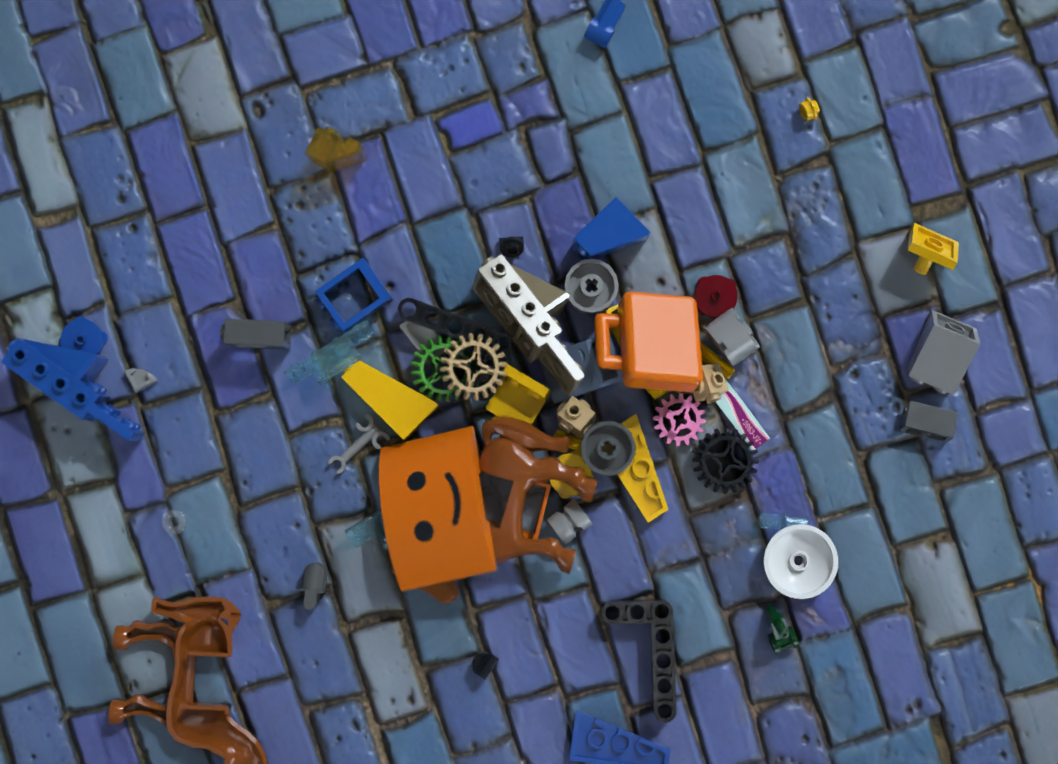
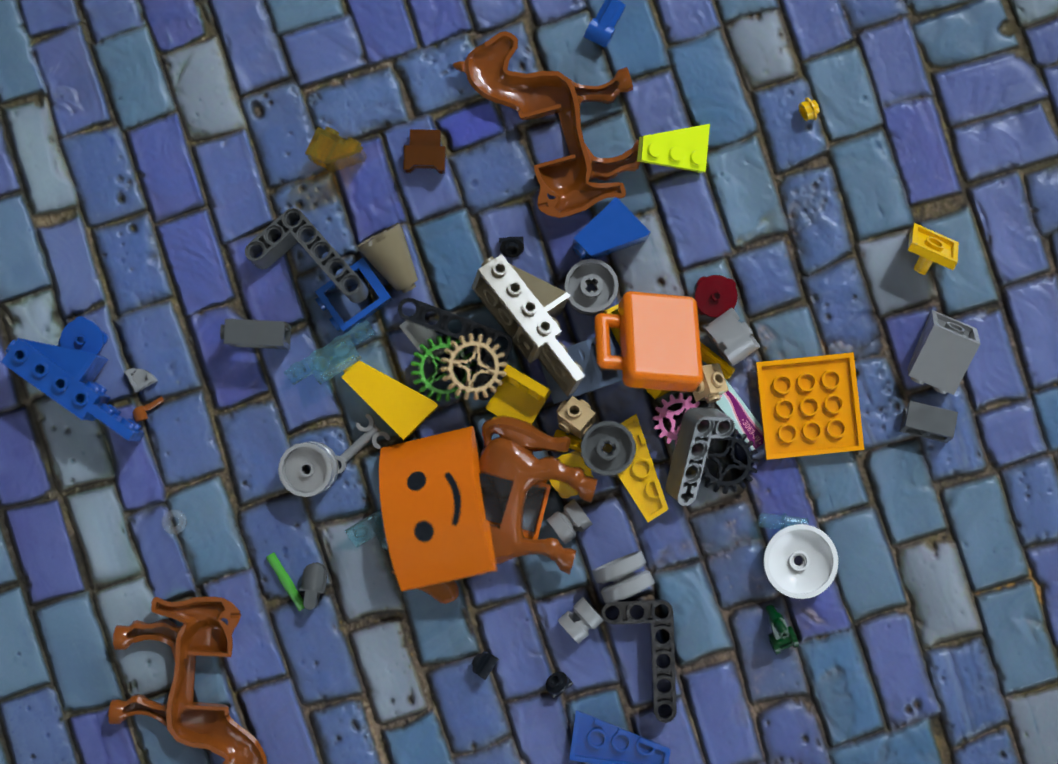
none -> dark orange hand [133,396,165,422]
none -> dark grey beam [245,208,368,303]
none -> bright green piece [266,552,305,611]
none -> light grey wheel [278,441,339,497]
none -> dark tan cone [358,223,418,293]
none -> reddish brown piece [403,129,446,174]
none -> dark orange animal [452,31,642,218]
none -> black plate [545,672,573,699]
none -> light grey wheel [558,597,604,644]
none -> light grey wheel [592,550,655,604]
none -> neon yellow wing [637,124,710,173]
none -> dark grey beam [665,408,735,506]
none -> light orange plate [755,352,864,460]

